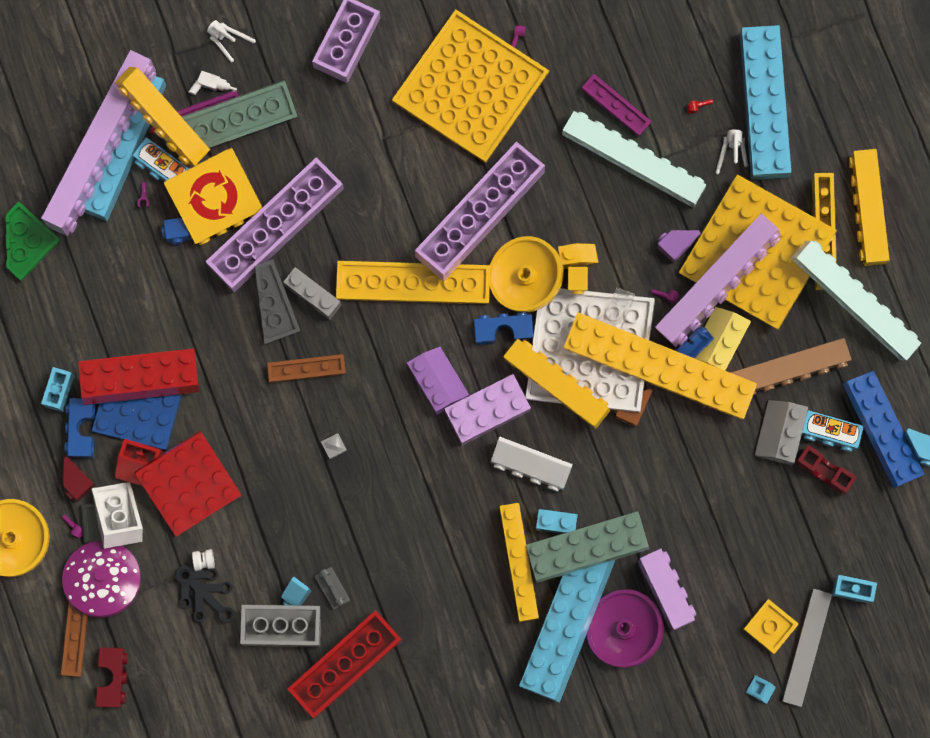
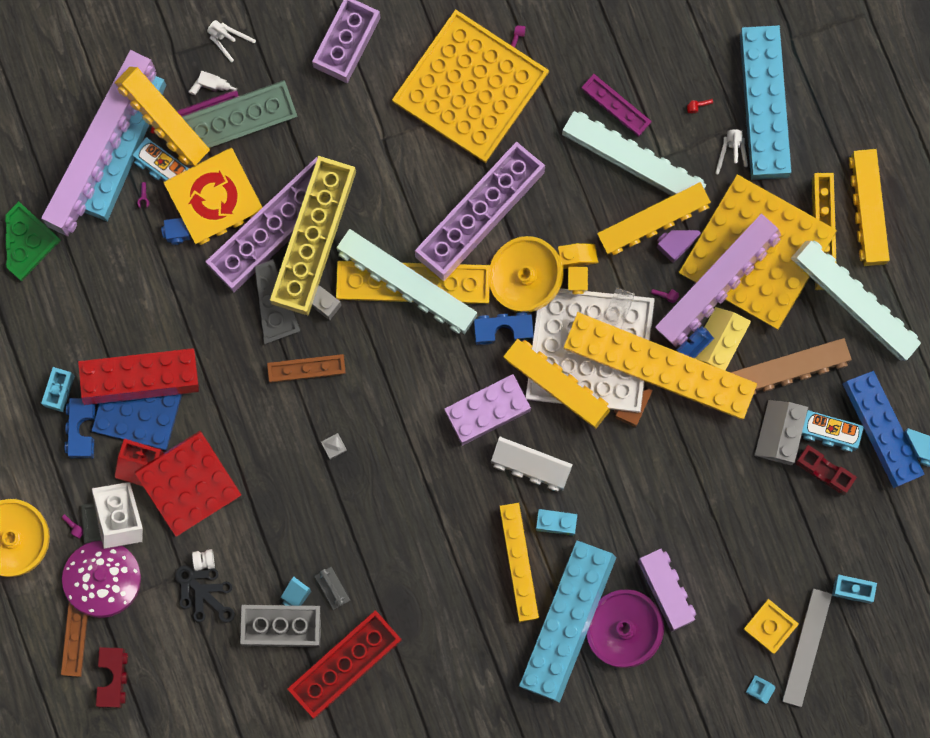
dark red slope [63,456,96,502] -> none
medium lavender slope [407,347,469,415] -> none
sand green plate [526,511,649,583] -> none
none -> light yellow brick [270,156,356,316]
none -> light aqua brick [337,229,477,335]
none -> yellow brick [597,182,711,256]

